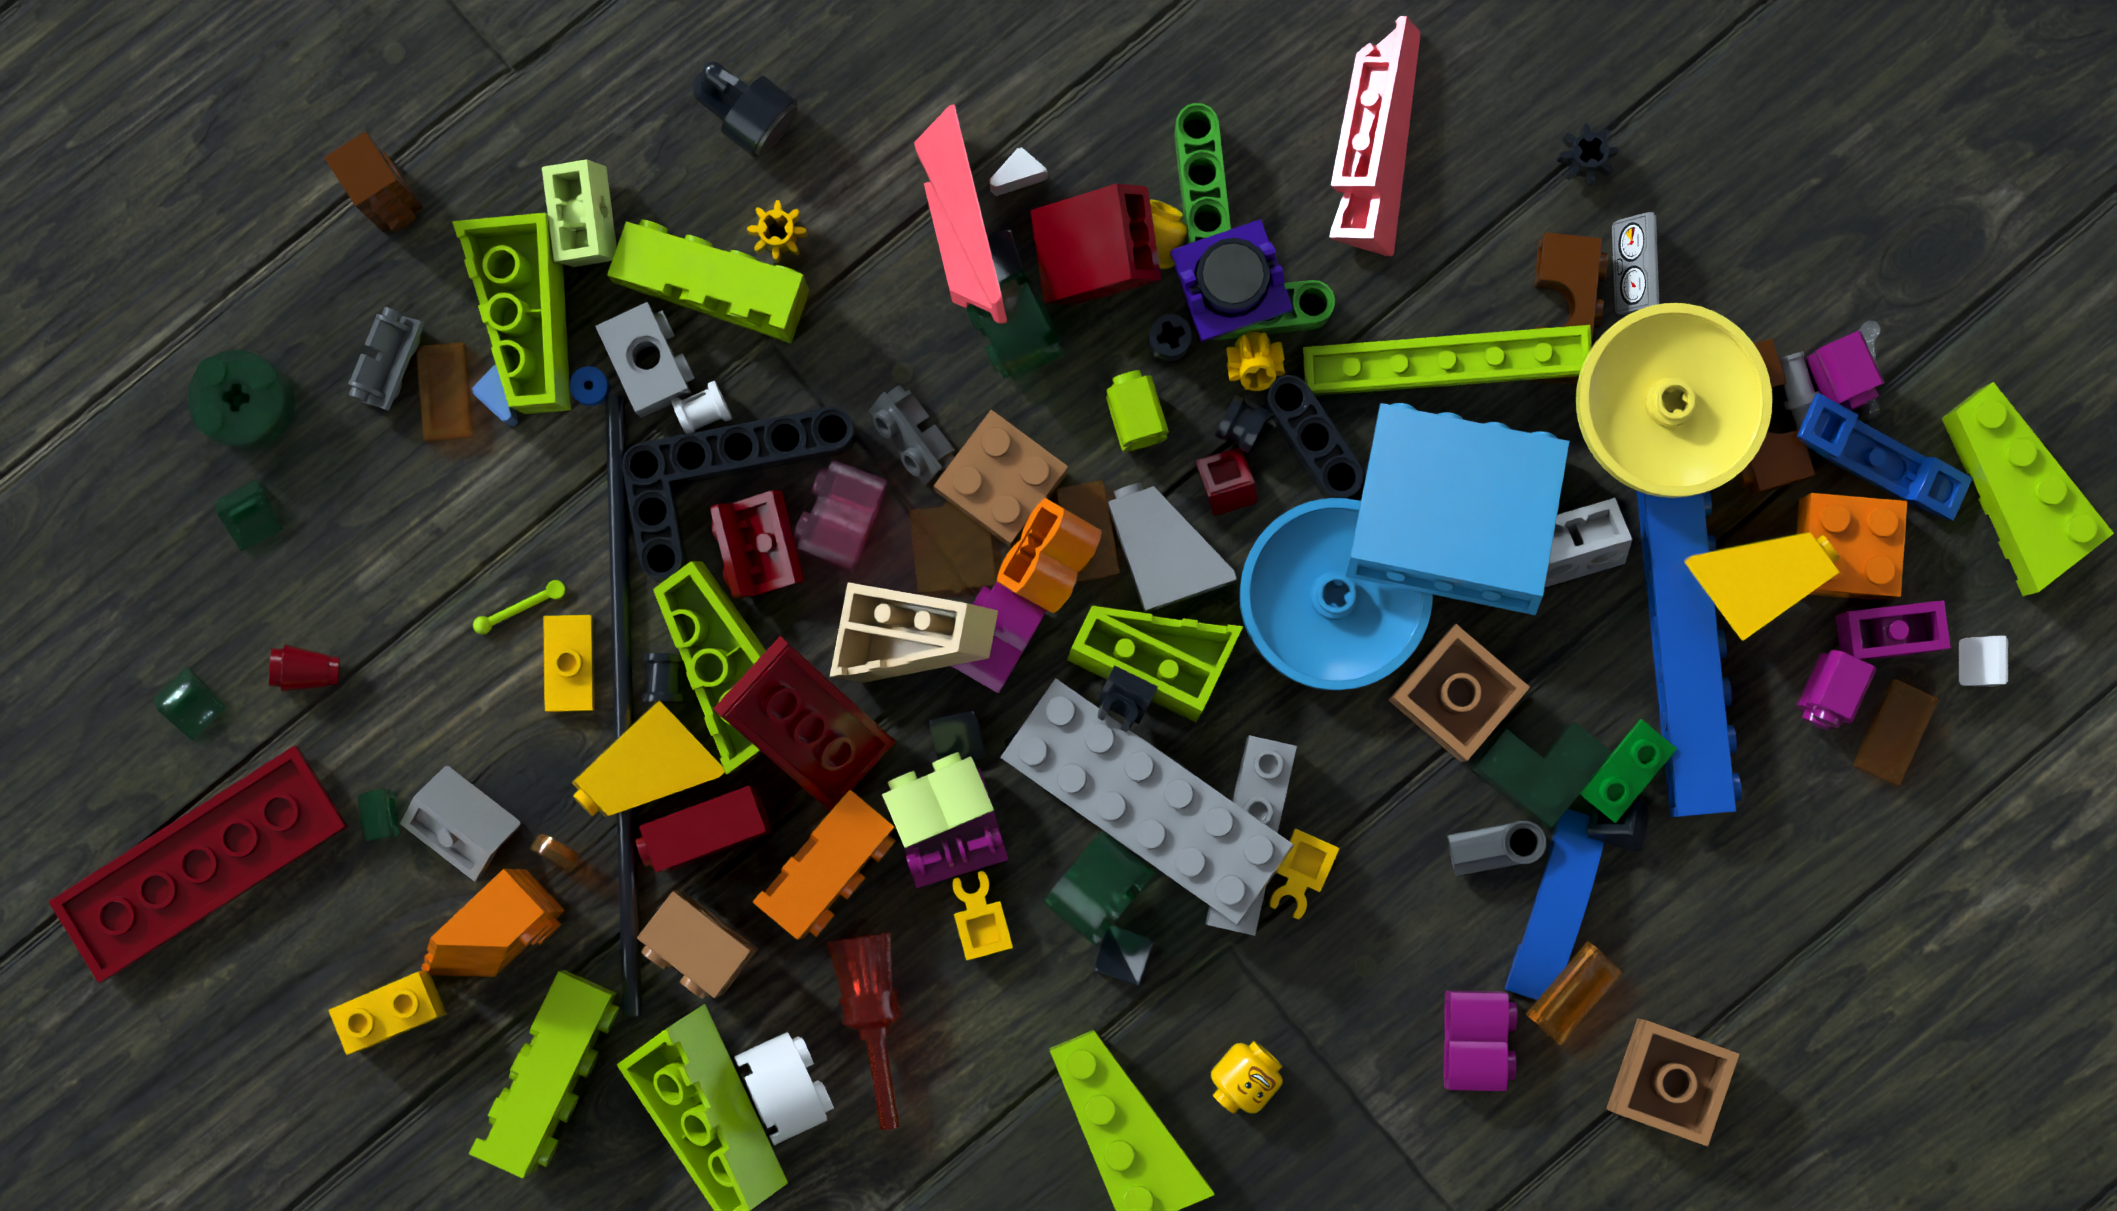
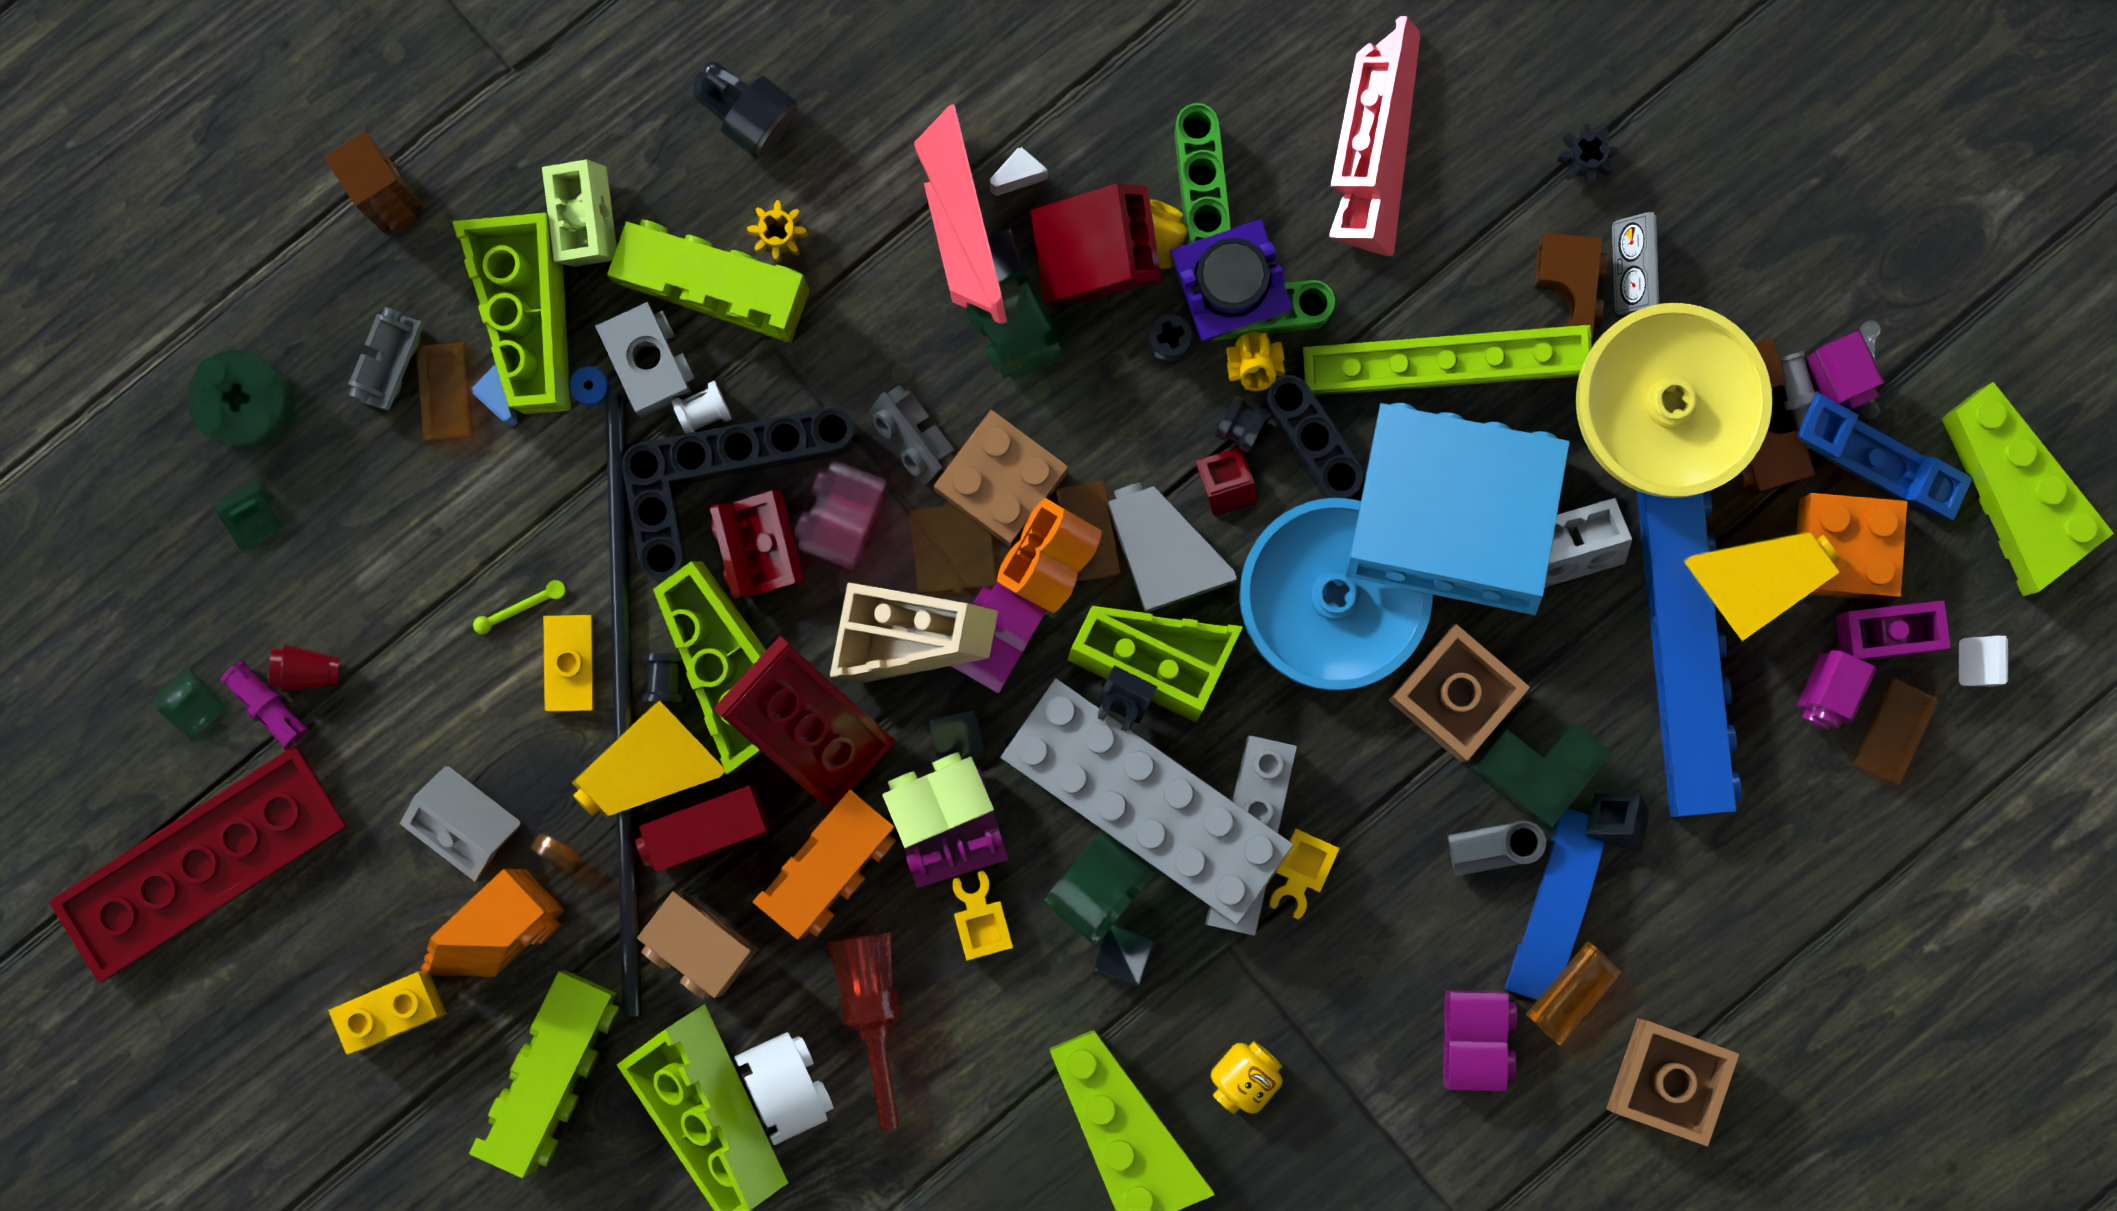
clear green slope [358,788,400,841] -> none
lime brick [1106,370,1169,453] -> none
green hinge [1579,719,1677,823] -> none
none -> magenta pin [220,660,308,750]

